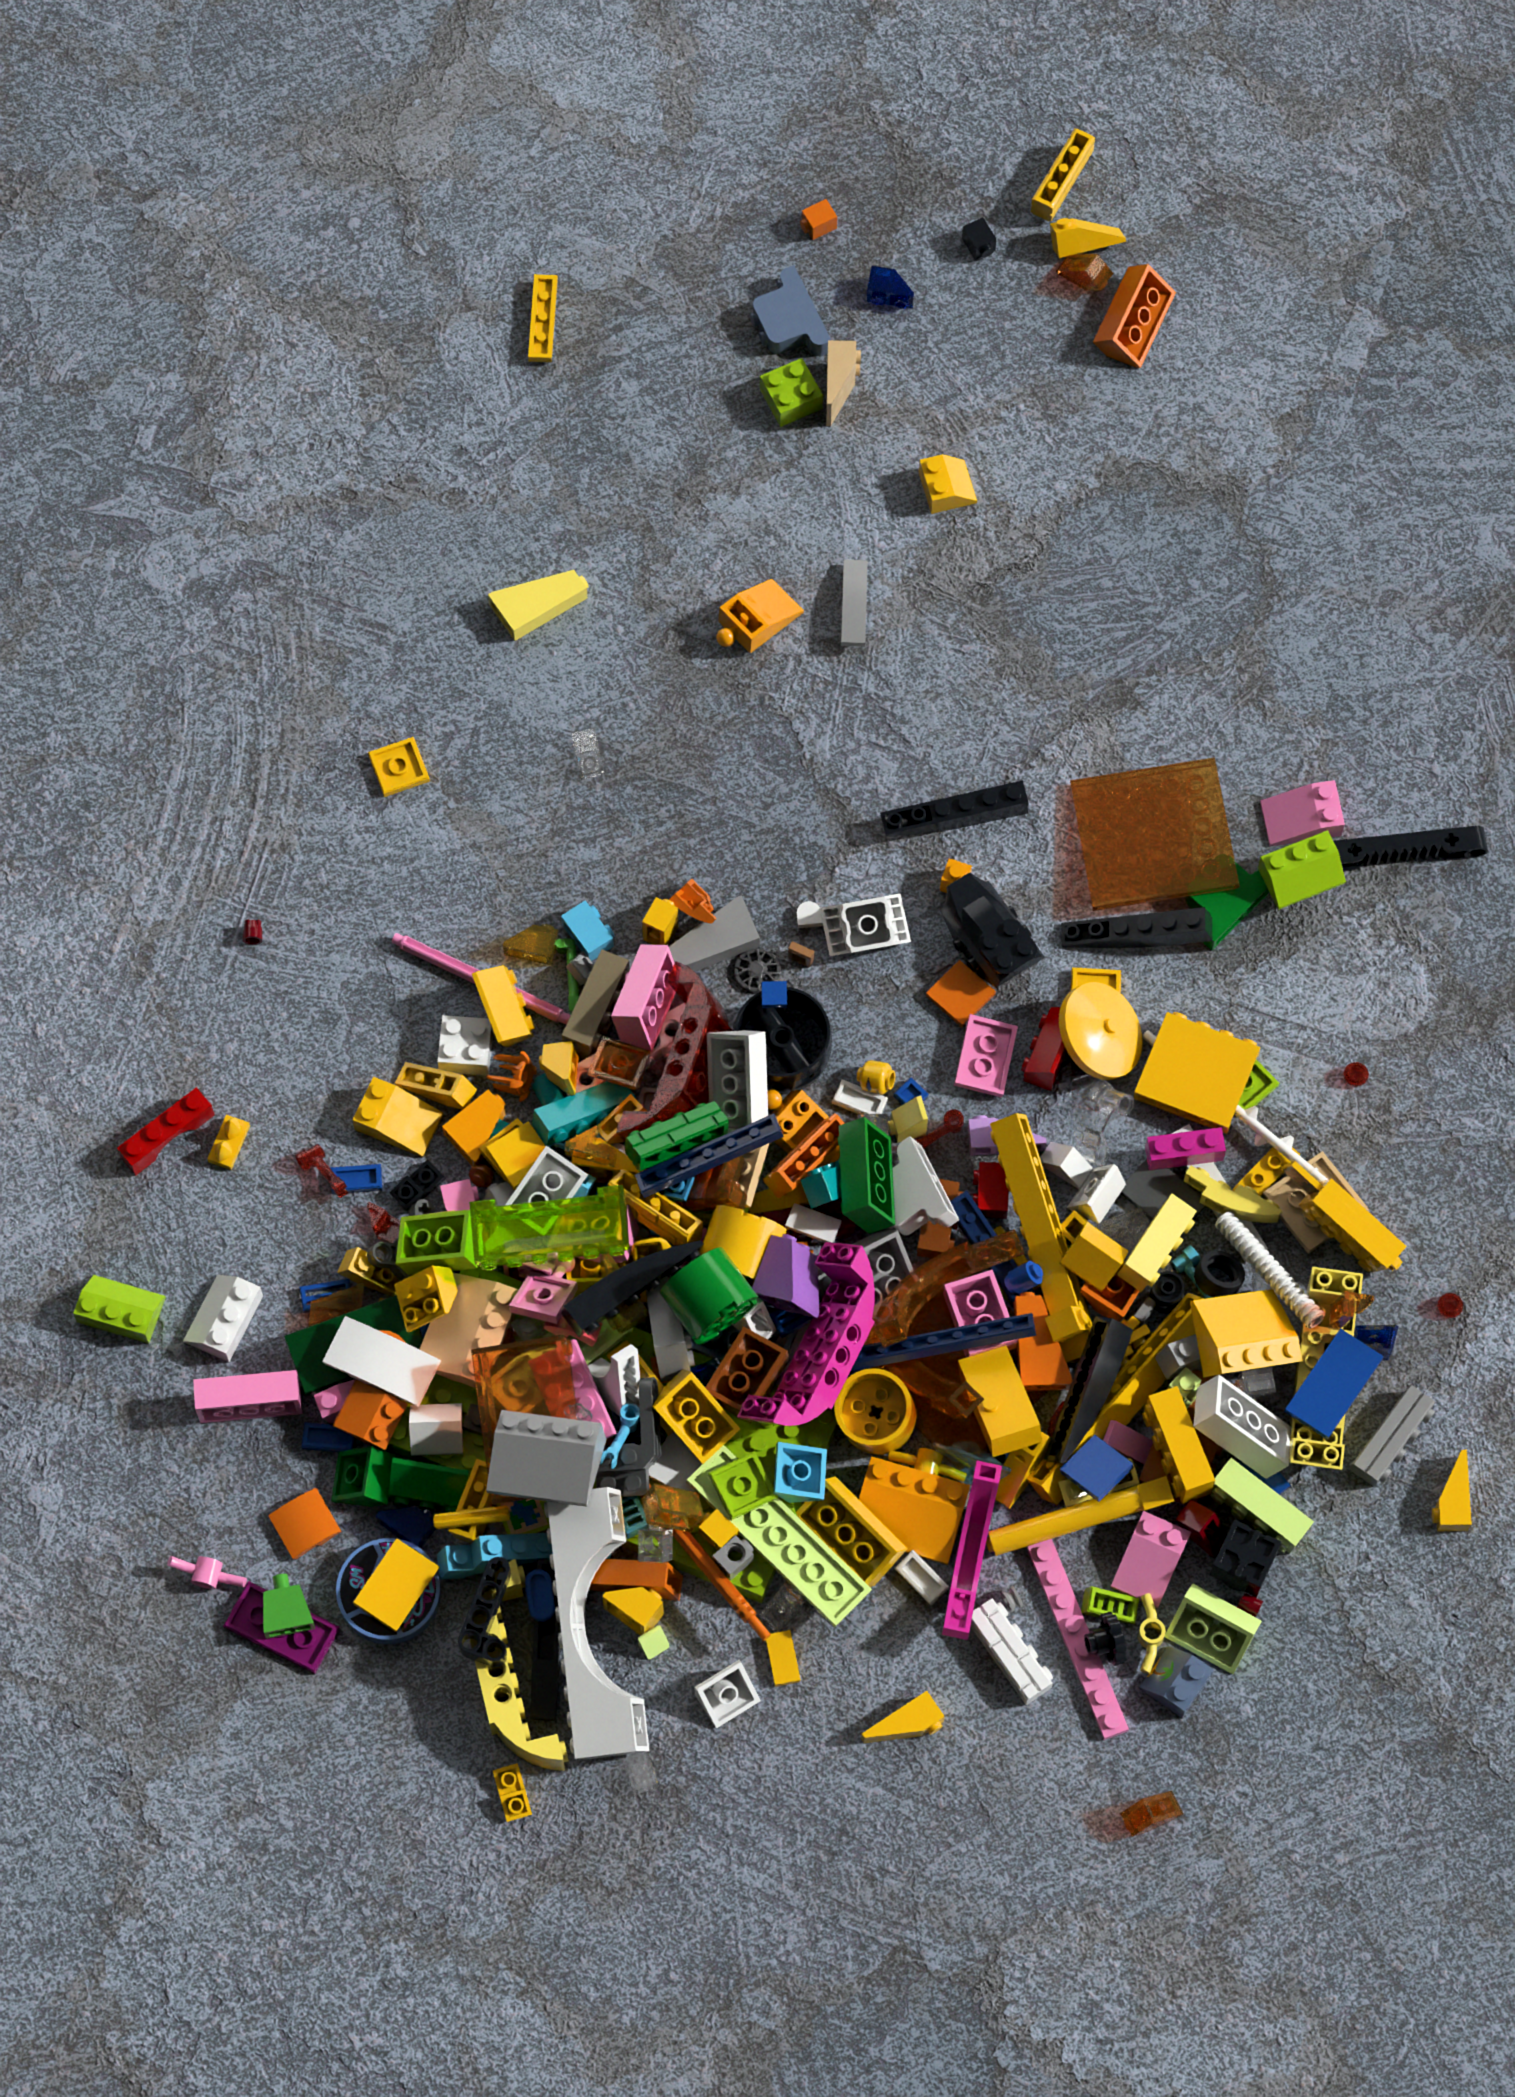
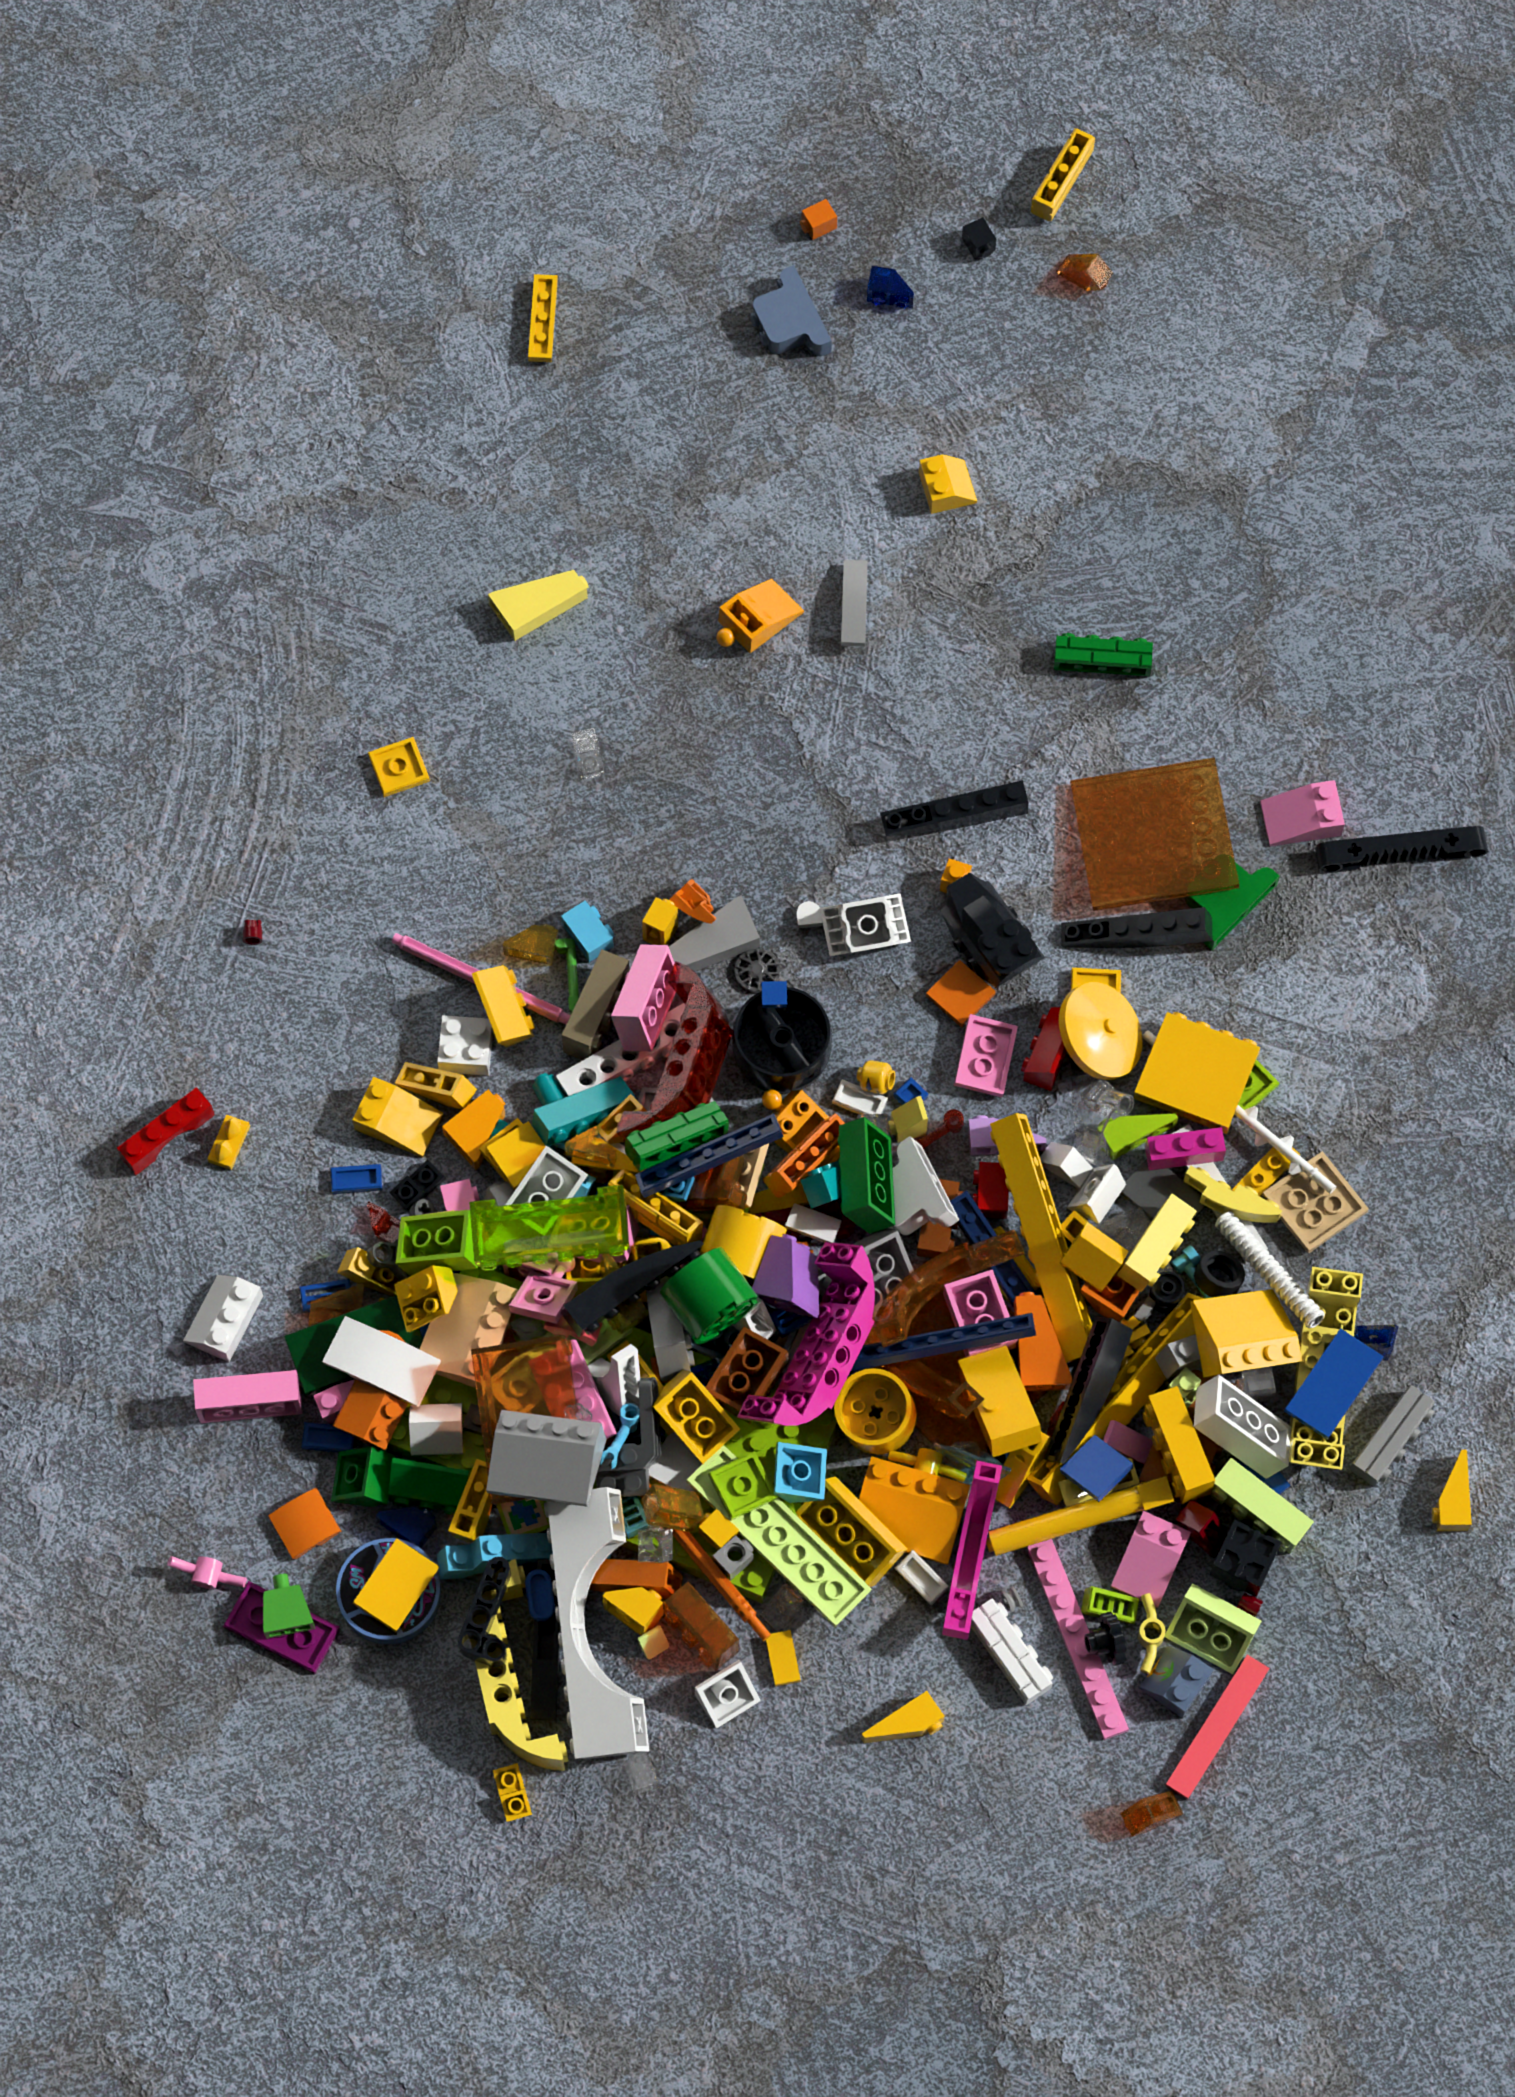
lime slope [73,1275,166,1344] -> none
clear red brick [295,1144,348,1198] -> none
yellow axle [433,1506,510,1529] -> none
dark orange plate [469,1164,493,1187] -> none
orange piece [487,1051,537,1102] -> none
yellow slope [539,1041,579,1095] -> none
light grey tile [566,951,594,986] -> none
clear orange slope [587,1036,650,1090] -> none
white slope [707,1030,768,1133] -> none
lime brick [760,358,823,427] -> none
medium nougat tile [788,941,814,967] -> none
tan slope [826,340,861,426] -> none
blue brick [1004,1261,1043,1294] -> none
yellow brick [1045,1306,1089,1342] -> none
yellow slope [1050,218,1126,258] -> none
orange slope [1093,264,1176,368] -> none
lime slope [1258,830,1346,910] -> none
yellow piece [1281,1161,1406,1272] -> none
clear orange panel [1329,1291,1374,1330] -> none
clear red plate [1343,1062,1369,1087] -> none
clear red plate [1437,1293,1463,1318] -> none
none -> clear orange brick [664,1582,739,1672]
none -> green brick [1054,633,1153,677]
none -> lime slope [1097,1113,1178,1161]
none -> coral tile [1165,1654,1270,1800]

